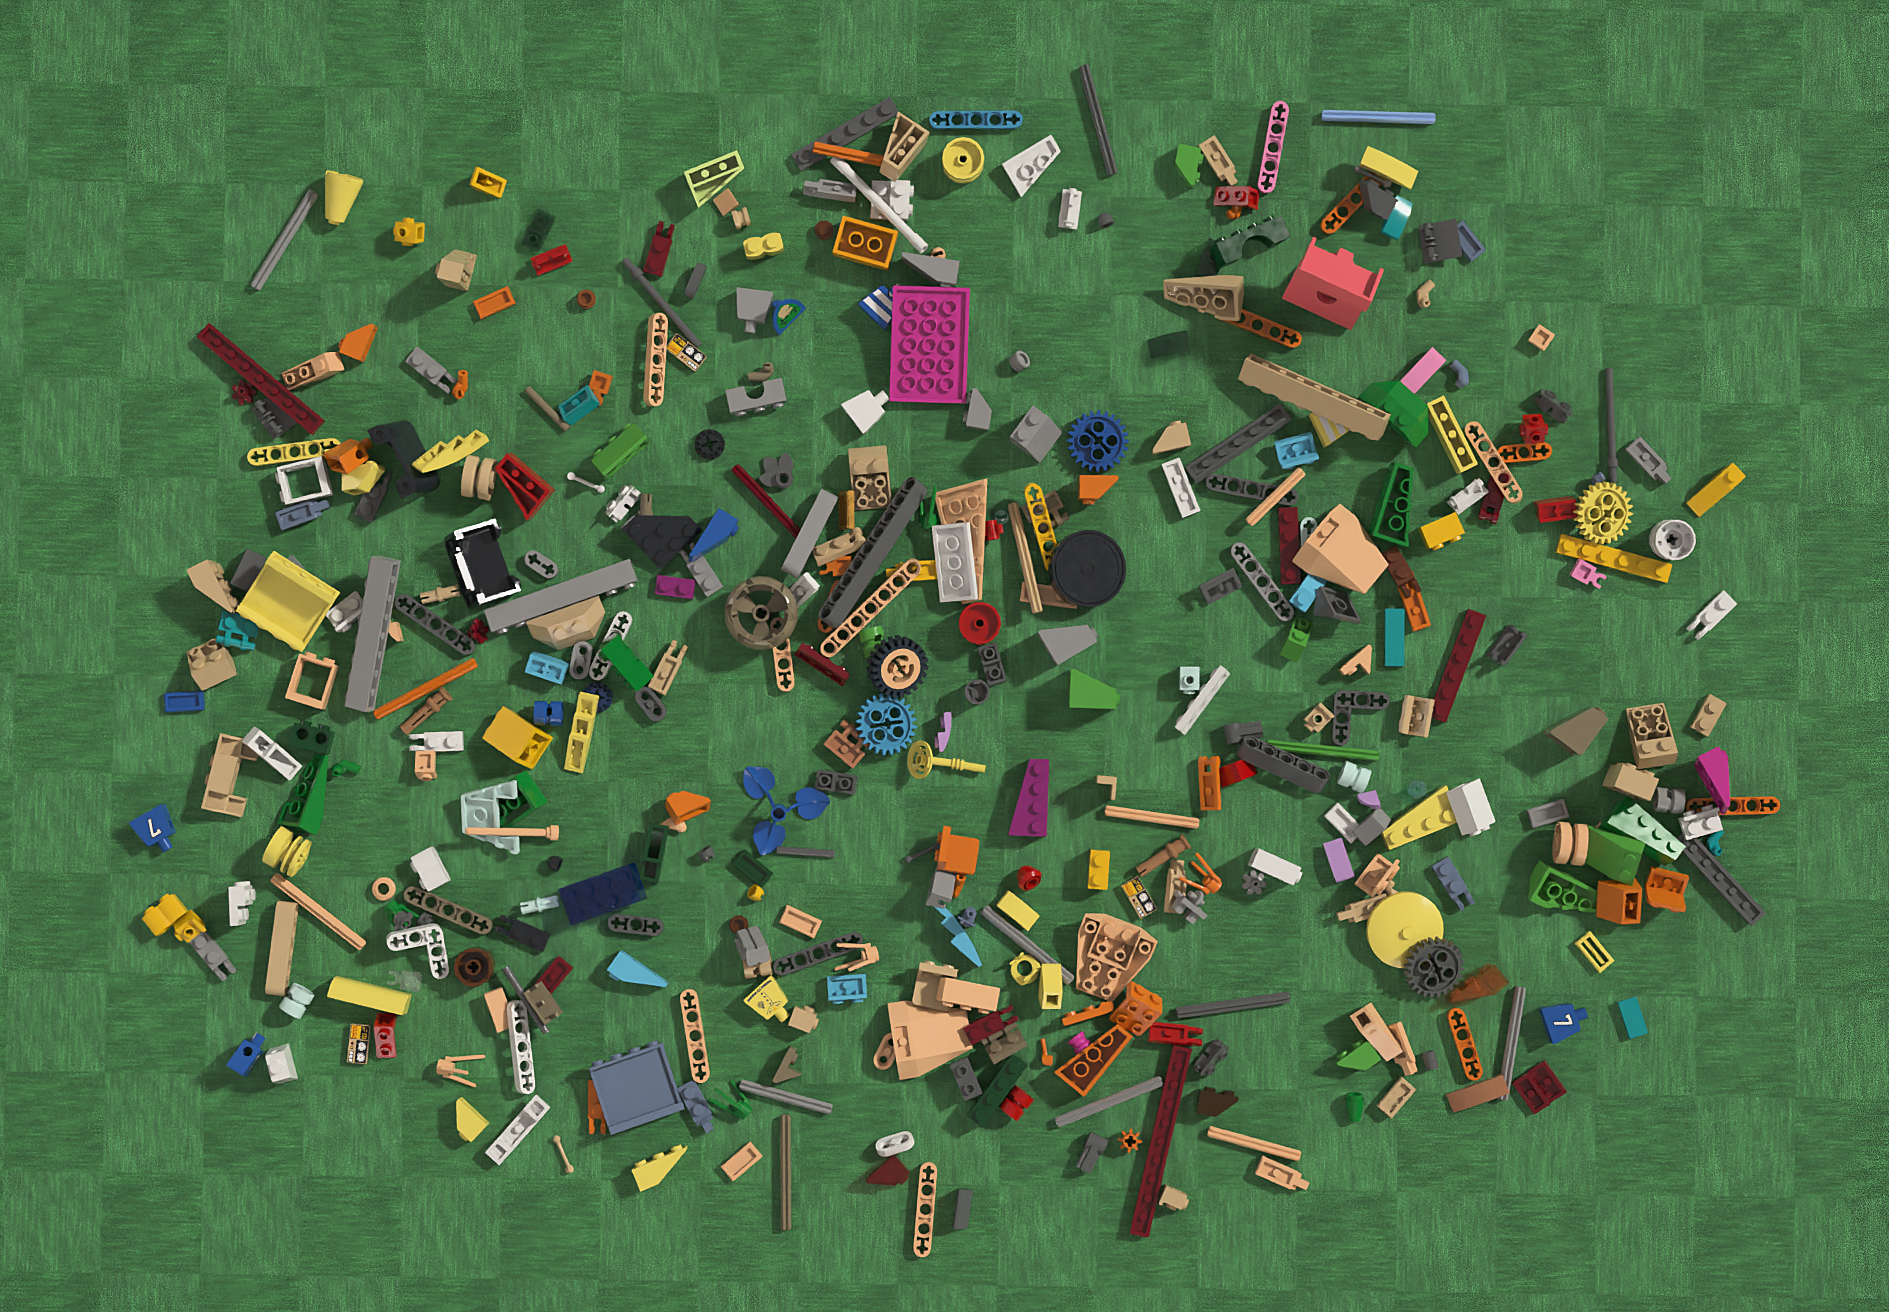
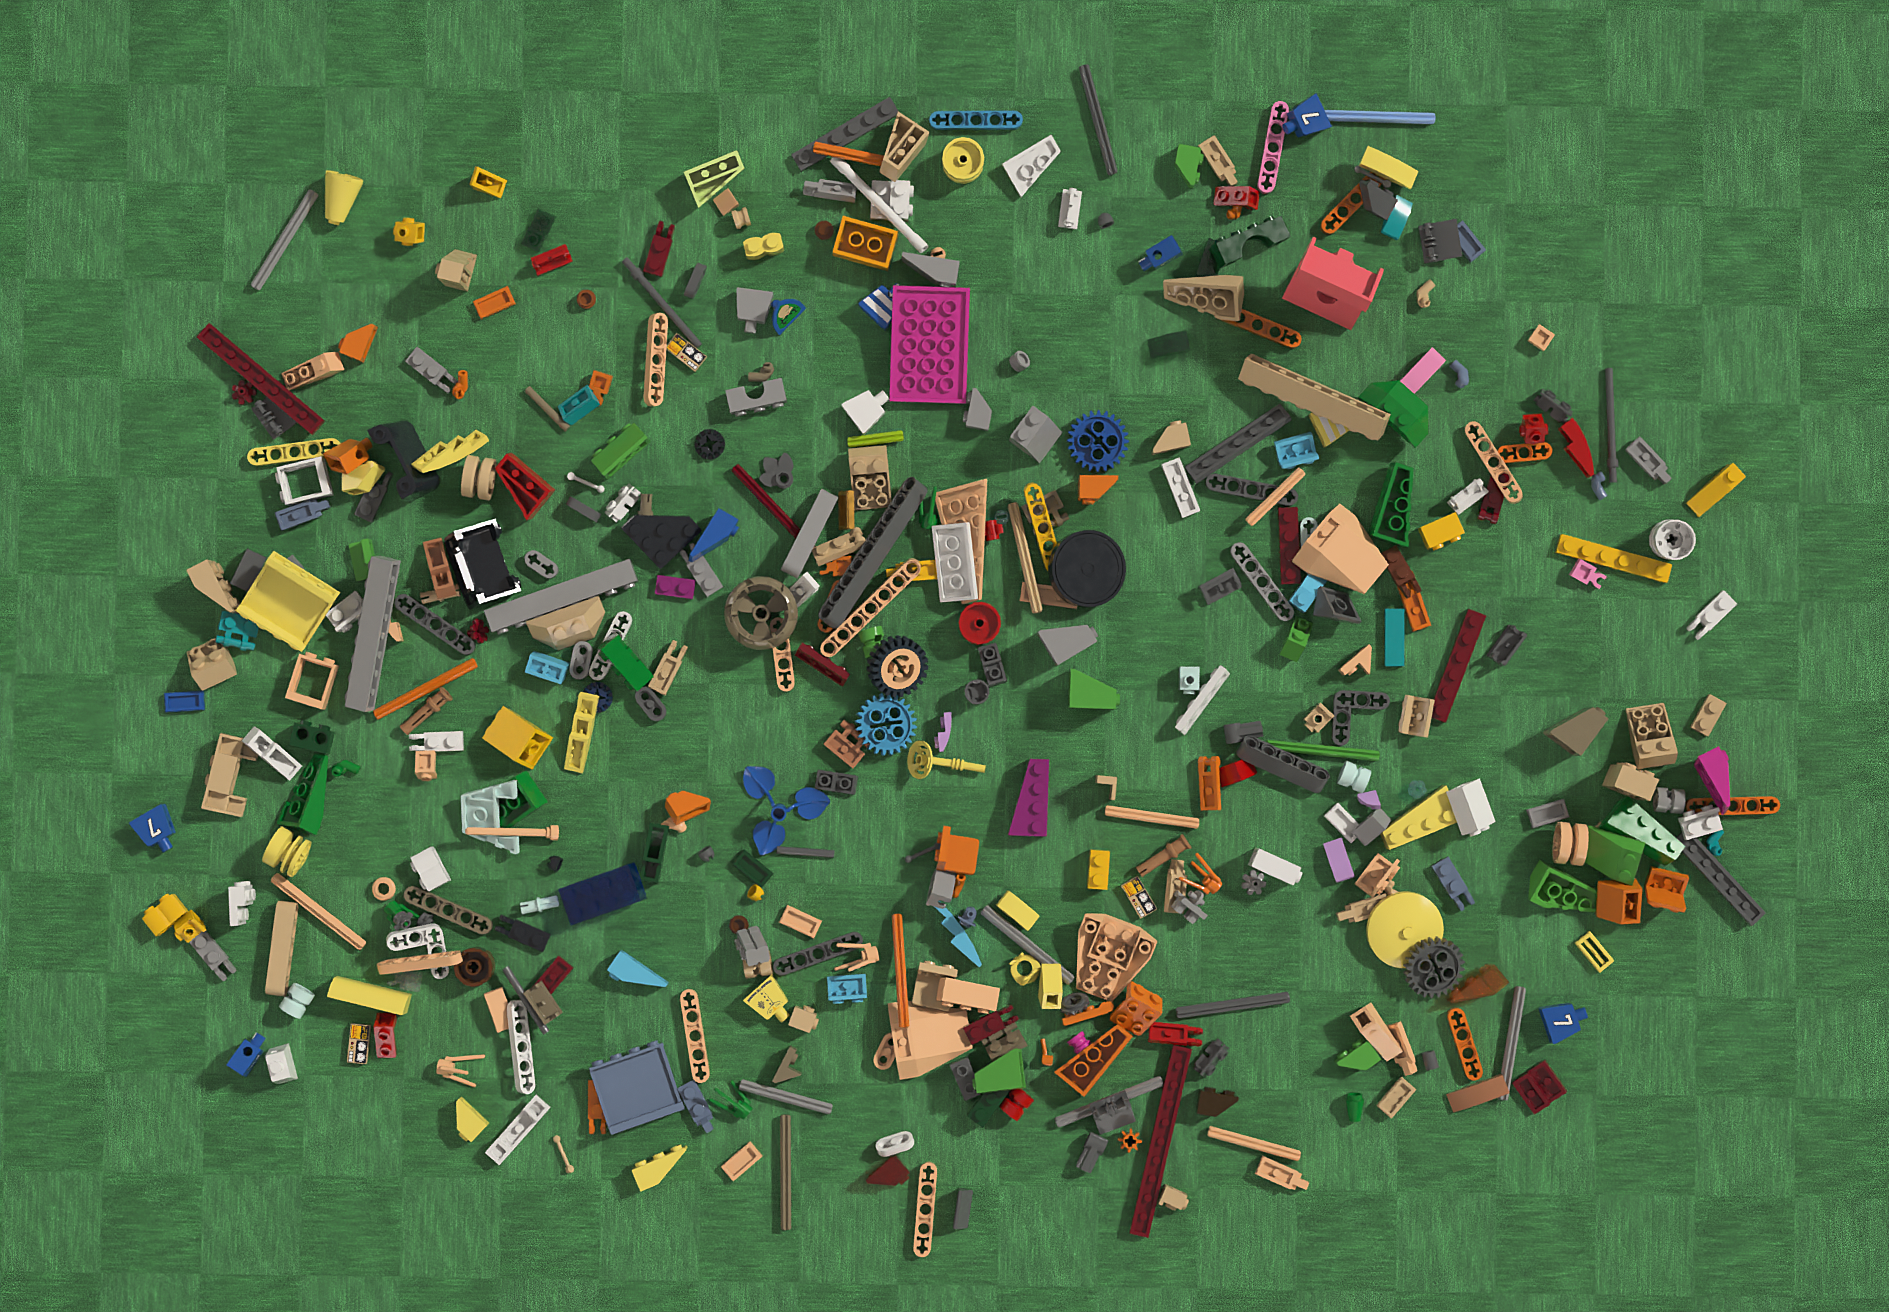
blue wheel [534,701,564,726] -> none
dark grey beam [608,914,664,936] -> none
red cone [1017,866,1042,890] -> none
light yellow brick [1426,396,1478,475] -> none
red hinge [1534,496,1578,523] -> none
light yellow gear [1573,481,1633,544] -> none
teal tile [1617,996,1648,1039] -> none
none -> bright green panel [349,538,375,581]
none -> light nougat beam [377,951,463,975]
none -> nougat slope [423,537,456,599]
none -> dark grey beam [566,496,601,523]
none -> lime axle [847,430,904,448]
none -> orange axle [892,914,909,1028]
none -> bright green slope [972,1048,1026,1094]
none -> dark grey gear [1060,993,1090,1015]
none -> dark grey hinge [1089,1090,1136,1135]
none -> blue torso [1138,235,1183,271]
none -> blue torso [1282,93,1332,138]
none -> red slope [1558,418,1594,478]

